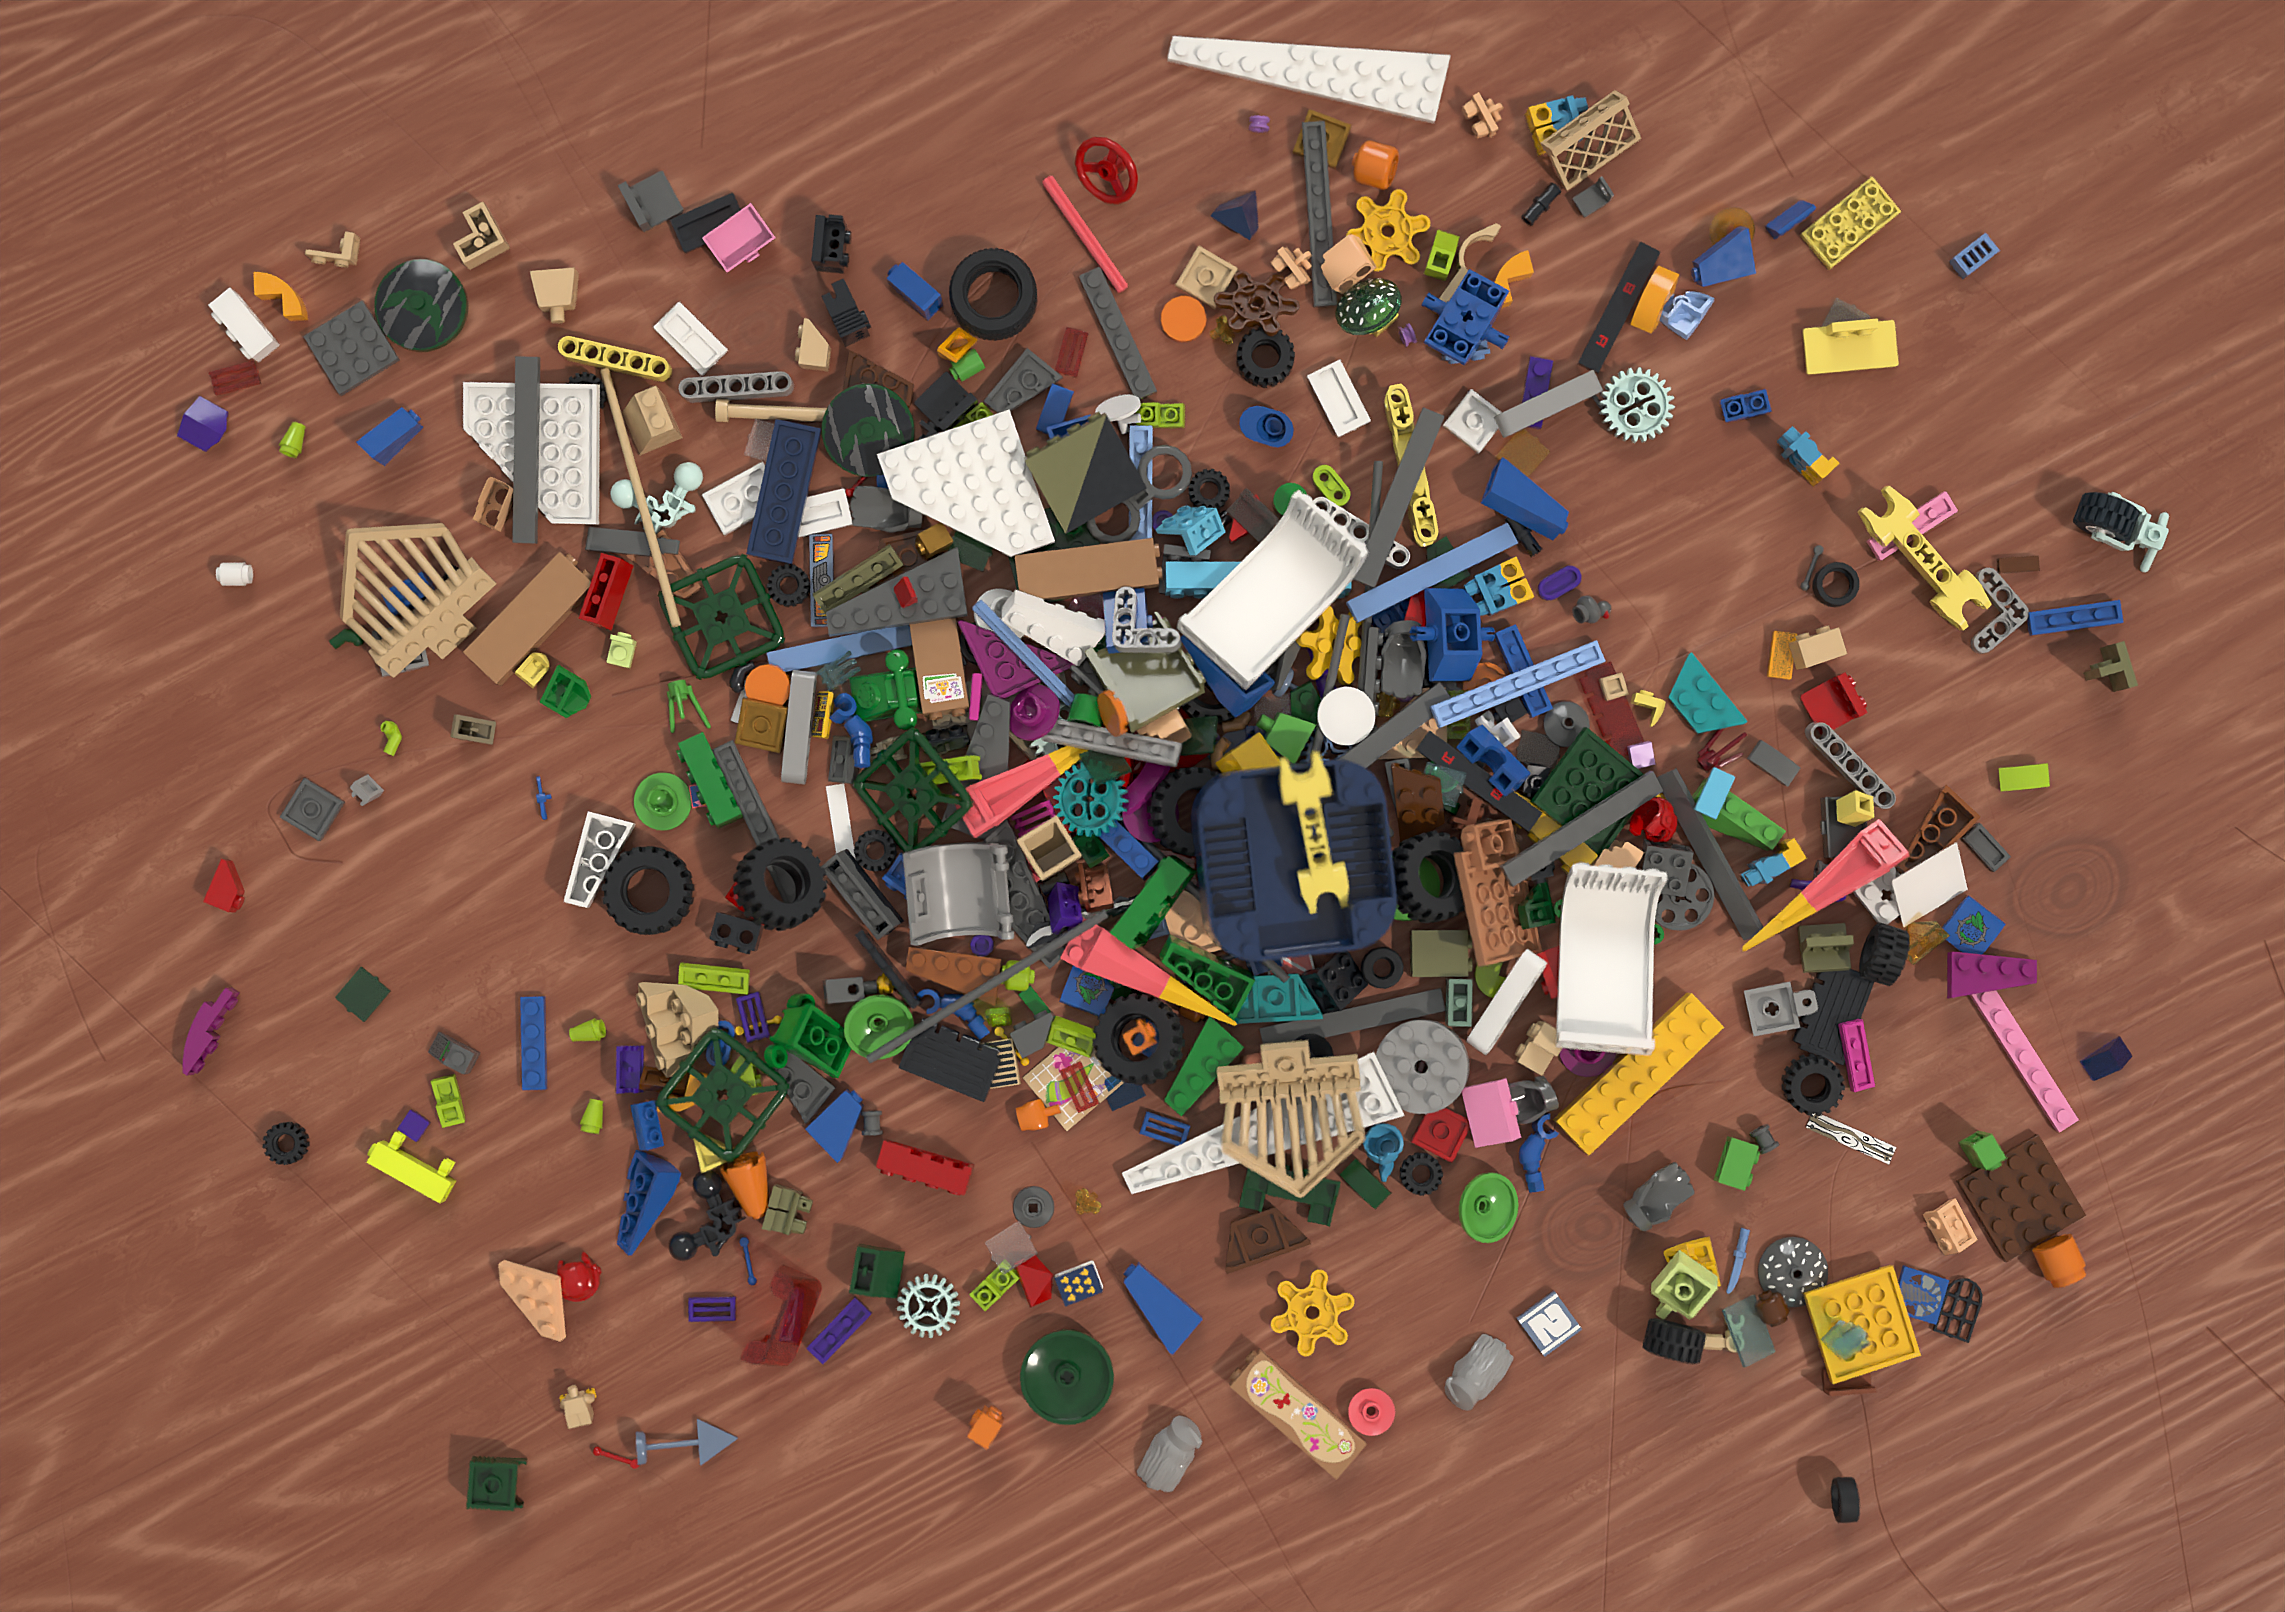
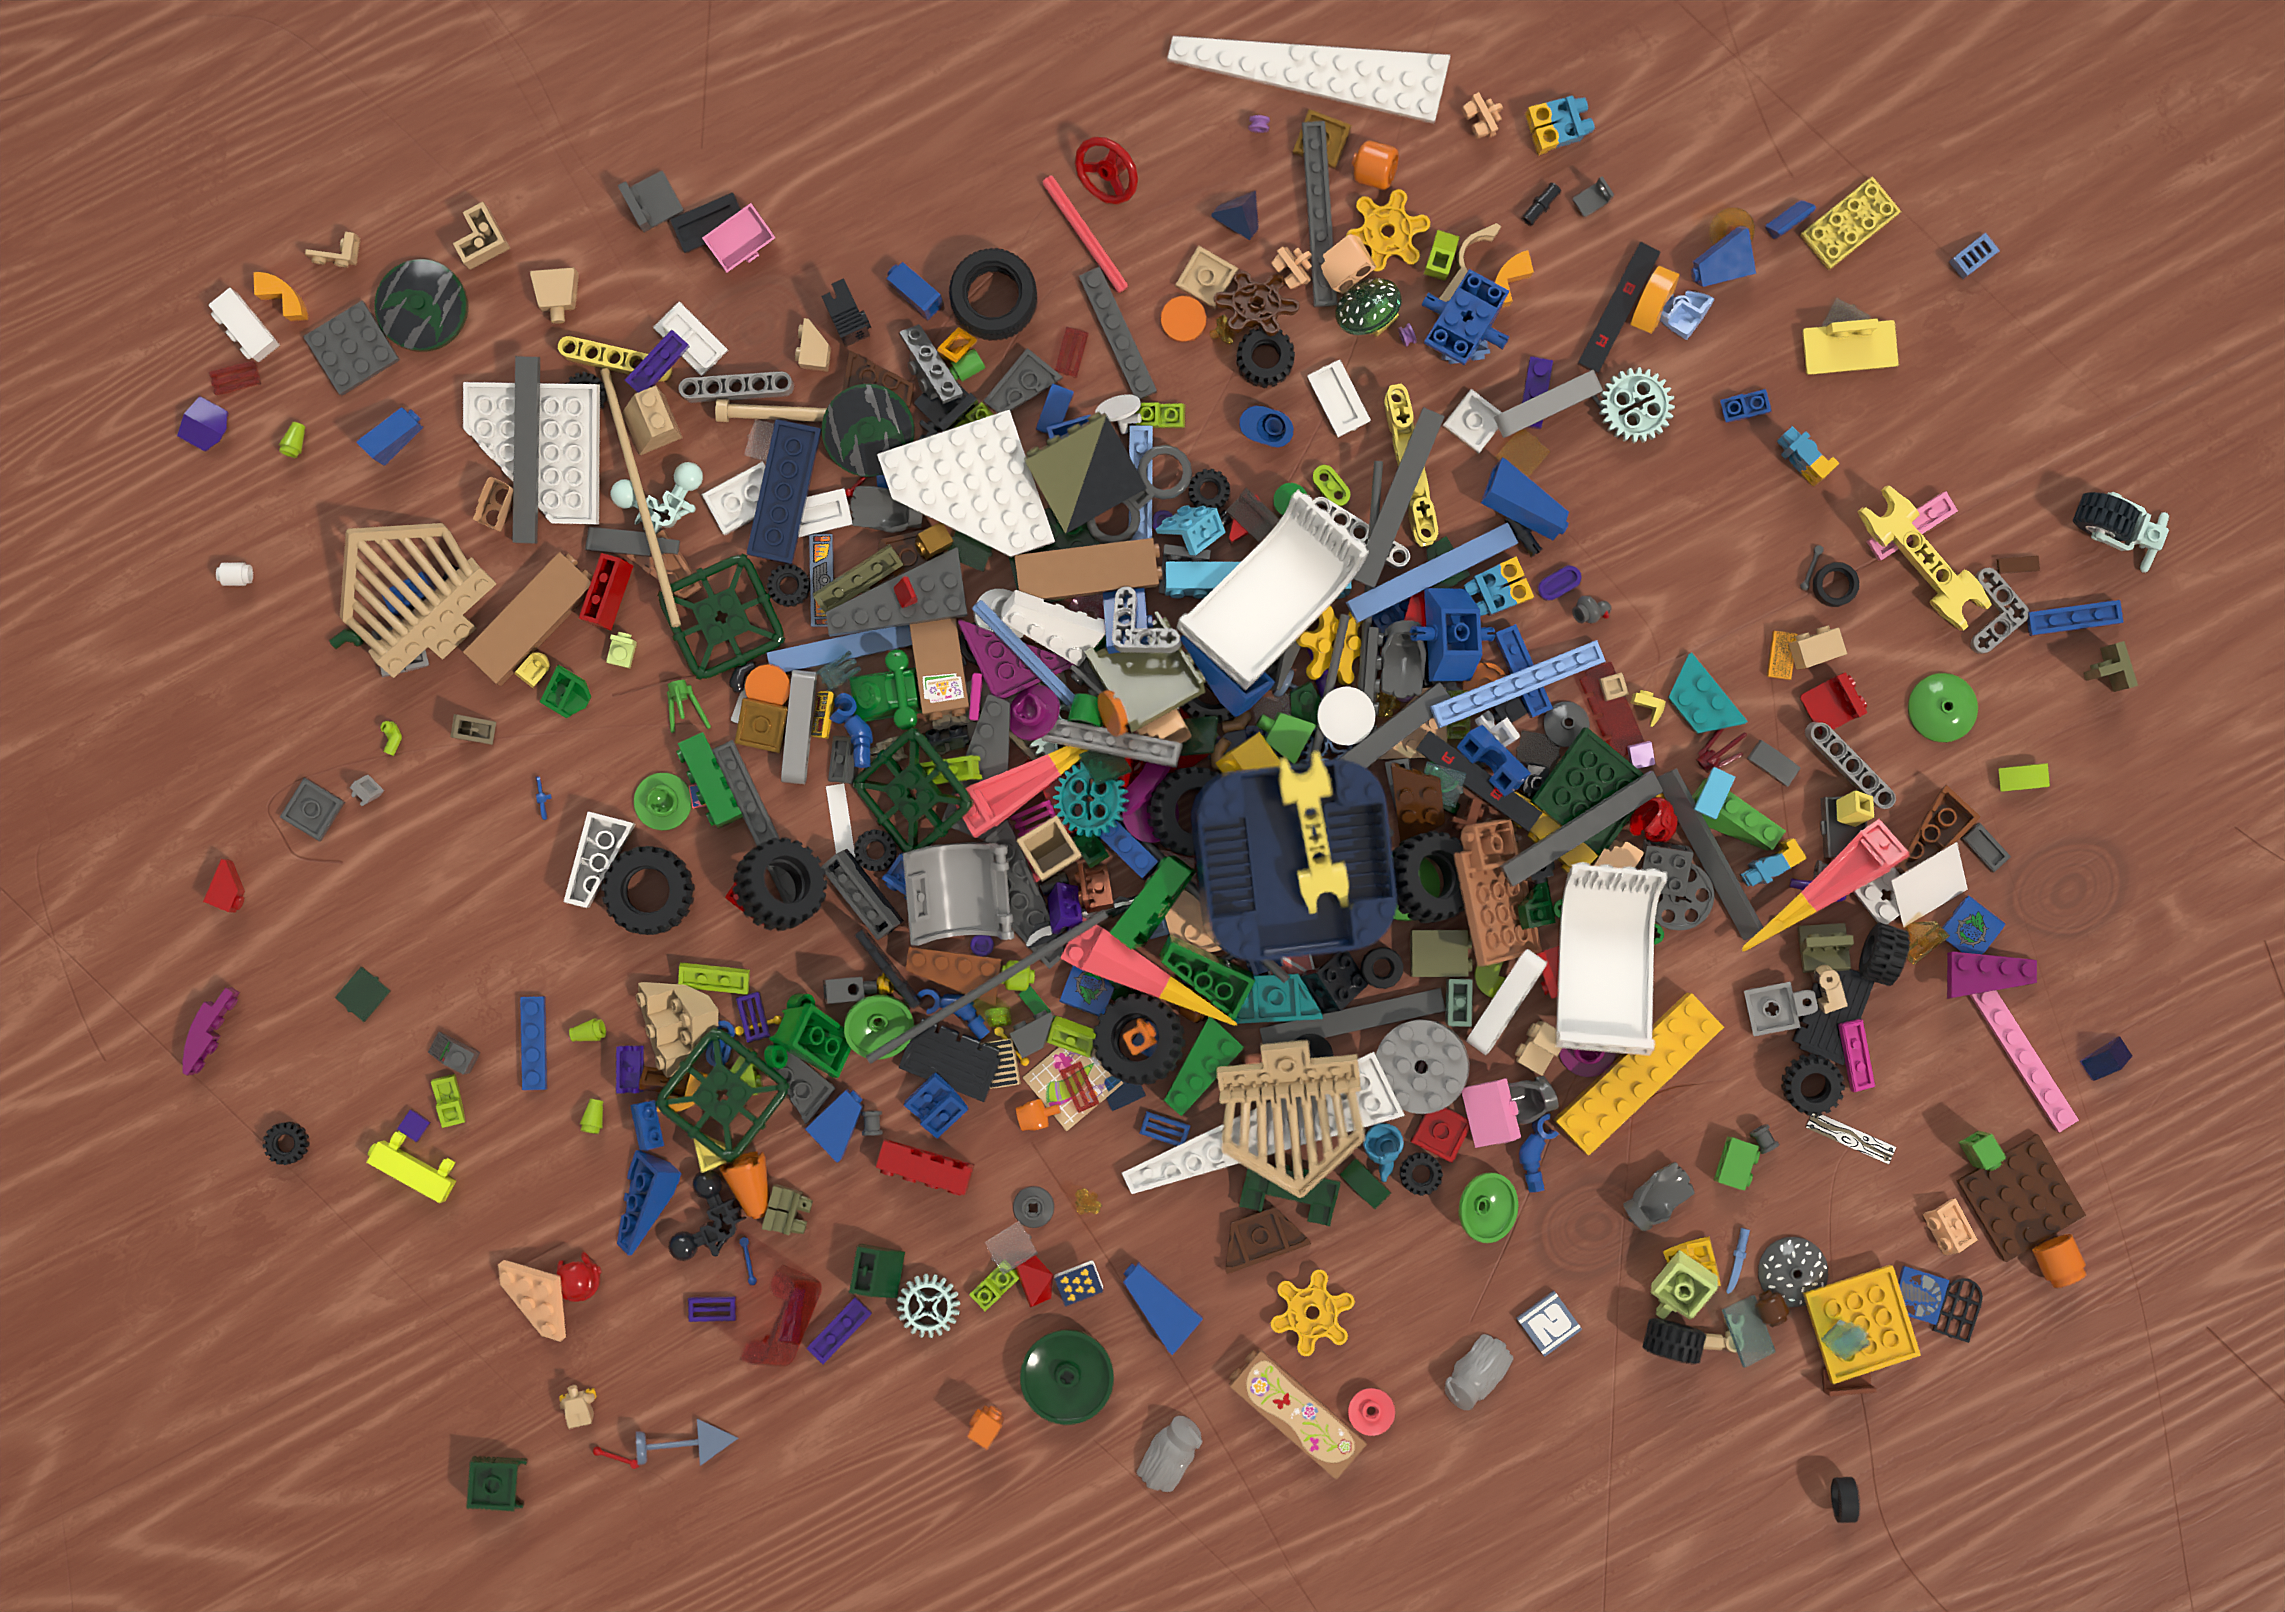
black brick [709,912,764,954] -> none
black piece [811,214,851,274] -> none
tan fence [1541,90,1641,191] -> none
none -> dark purple plate [625,330,690,393]
none -> dark grey bracket [899,325,963,404]
none -> blue slope [904,1072,968,1138]
none -> tan leg [1814,965,1847,1014]
none -> bright green dish [1908,673,1978,742]

